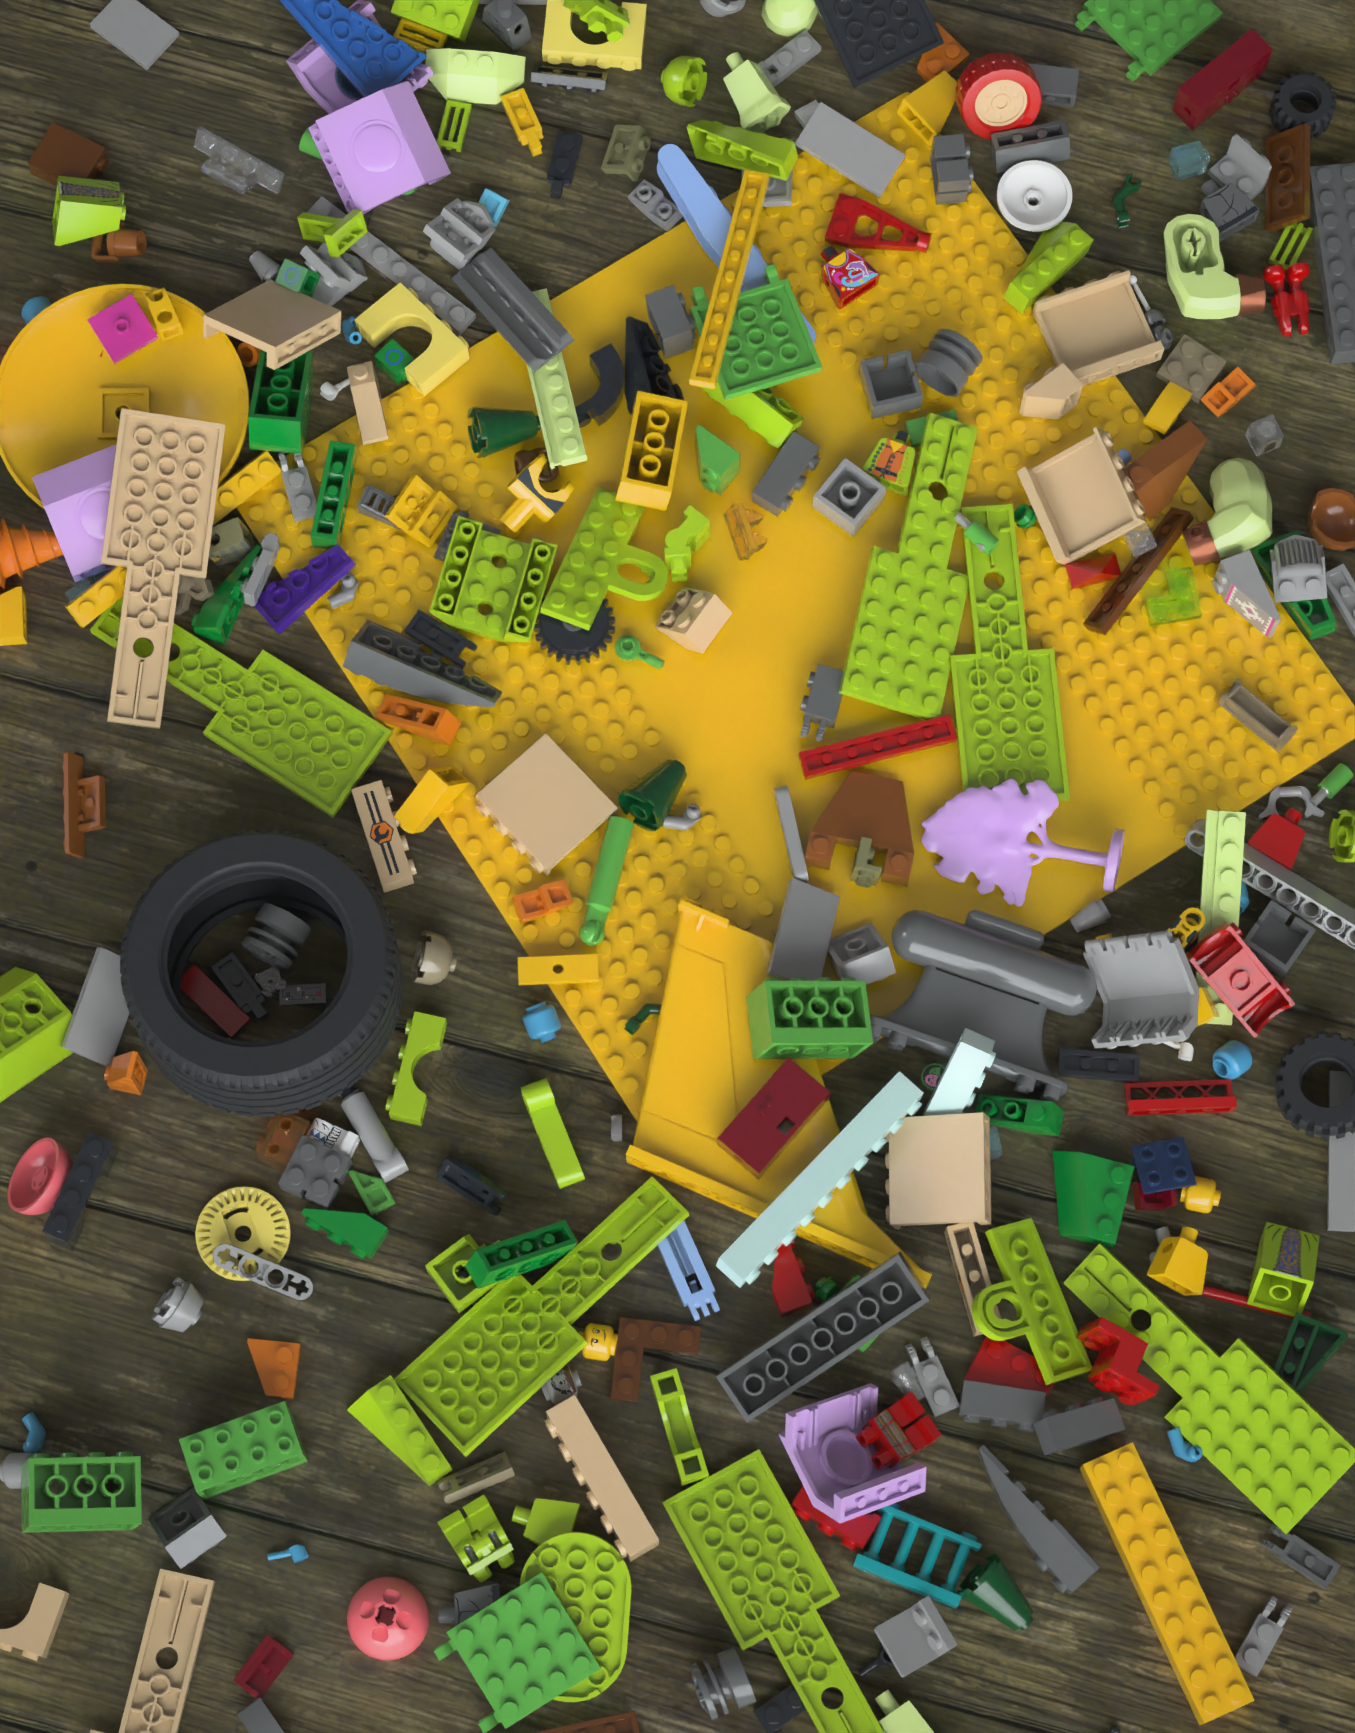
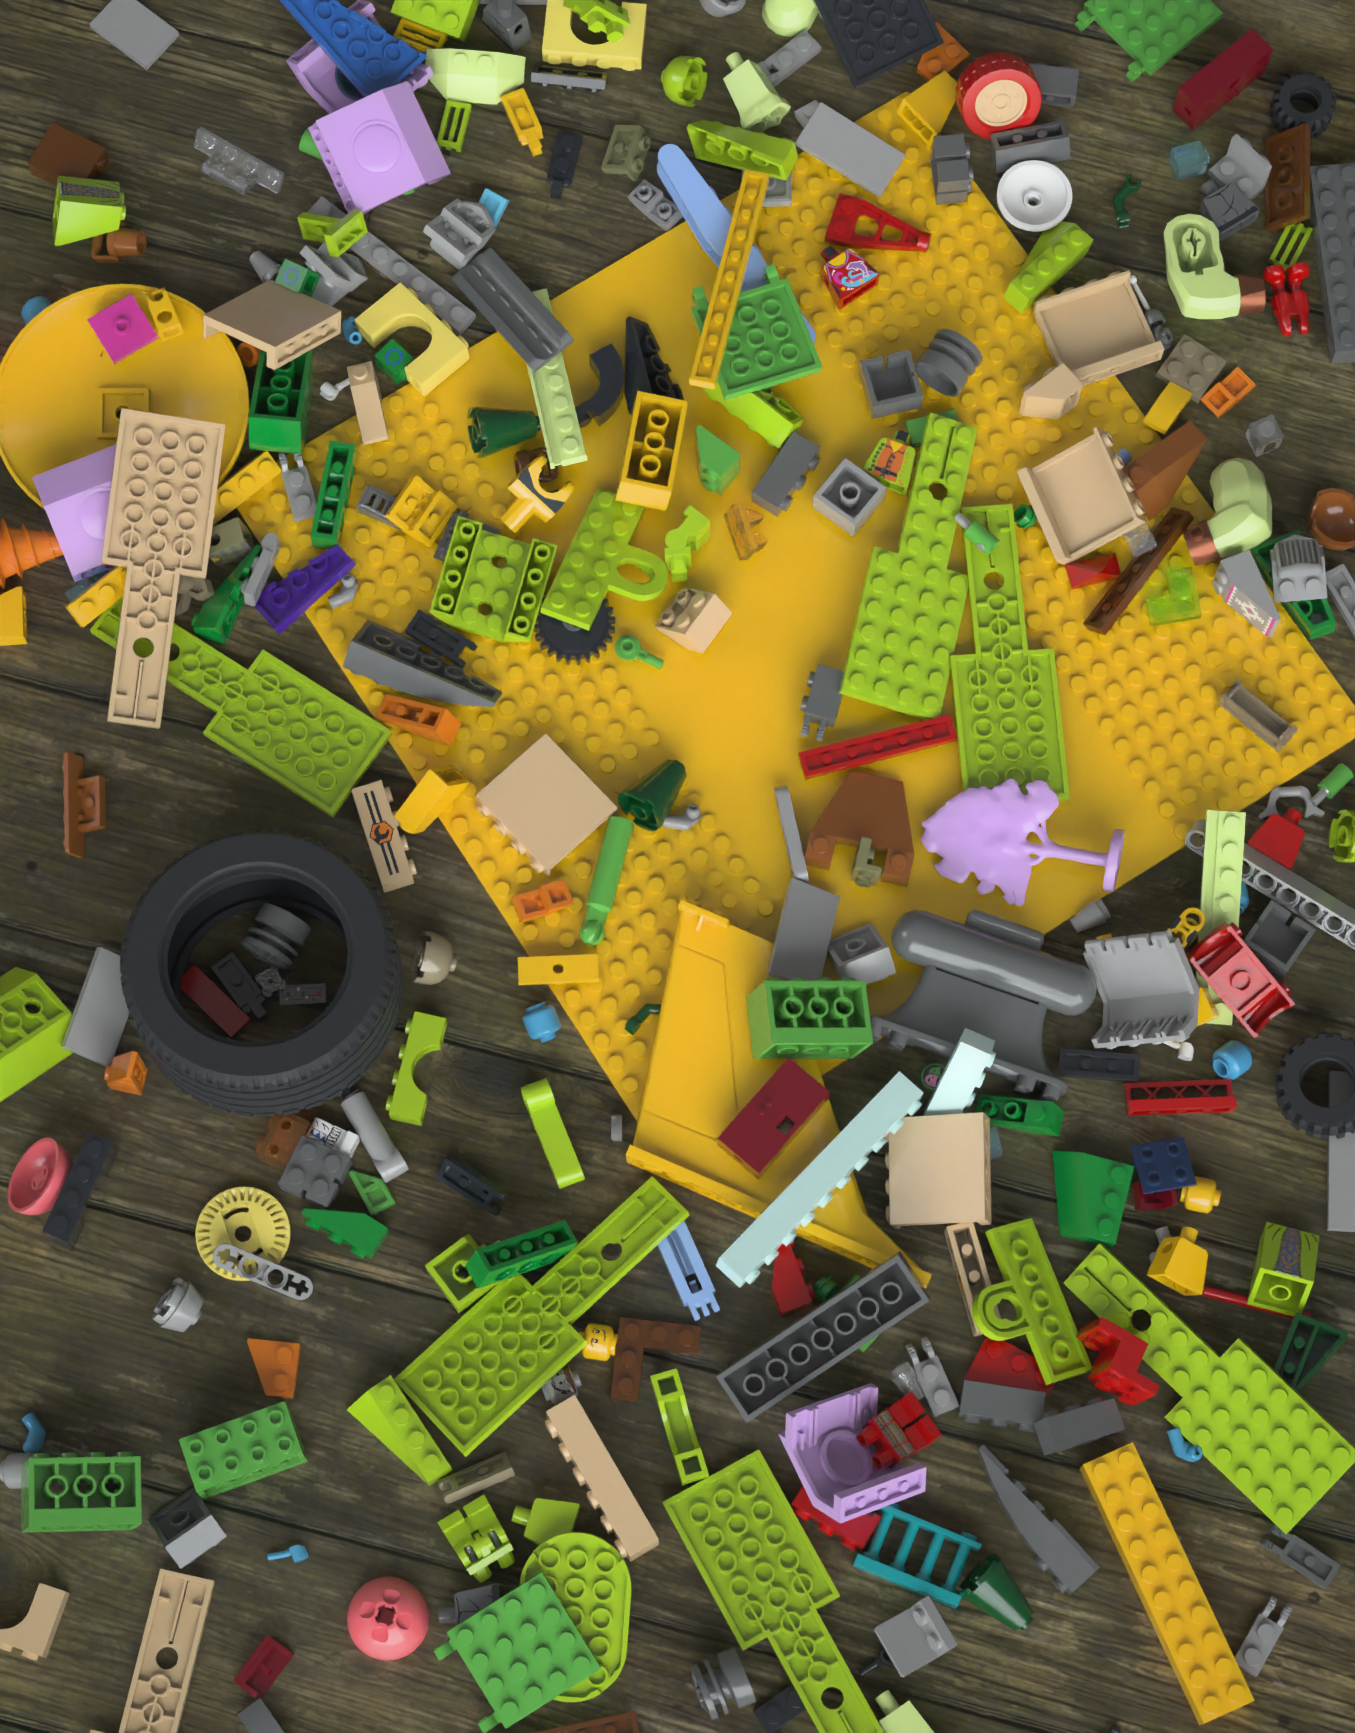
dark grey piece [645,285,696,359] -> none

